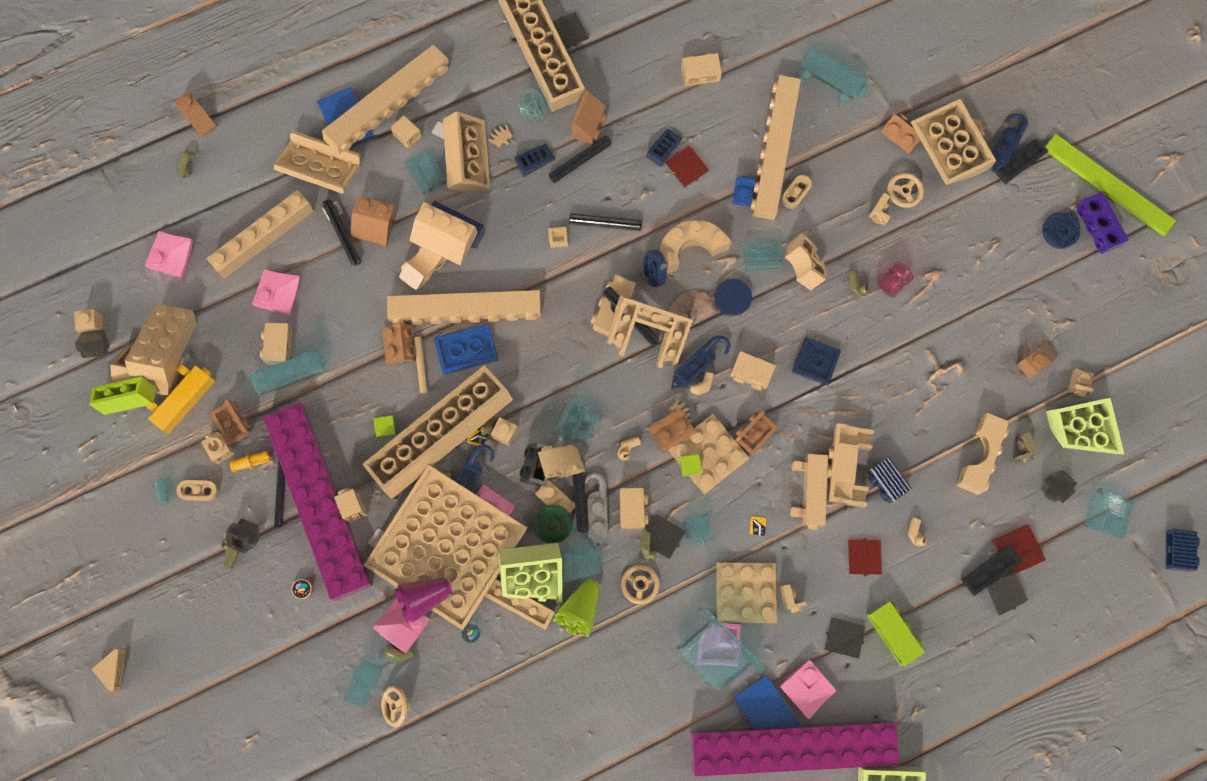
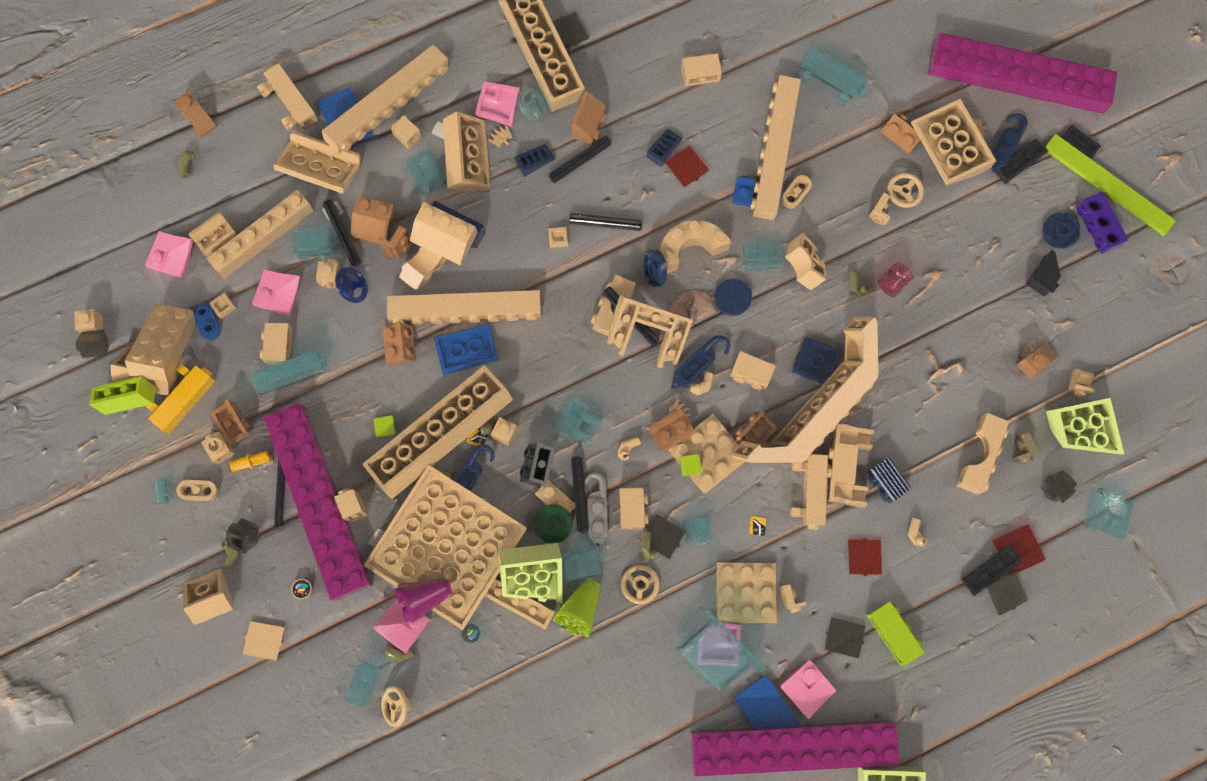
tan slope [91,649,125,691] -> none
tan bar [414,337,428,394] -> none
bright pink plate [476,484,516,516] -> none
tan brick [538,444,585,479] -> none
dark blue brick [1166,529,1200,572] -> none
none -> tan slope [183,568,233,625]
none -> tan bracket [189,212,237,257]
none -> blue plate [193,303,221,340]
none -> tan tile [209,292,237,319]
none -> tan piece [242,621,285,661]
none -> tan brick [257,63,318,131]
none -> clear light blue brick [292,227,334,260]
none -> tan brick [316,258,342,289]
none -> clear blue piece [335,267,368,303]
none -> medium nougat bracket [378,226,411,260]
none -> bright pink plate [475,82,520,127]
none -> tan slope [730,317,878,463]
none -> magenta brick [928,32,1118,114]
none -> black slope [1025,250,1061,296]
none -> black tile [1061,125,1101,159]

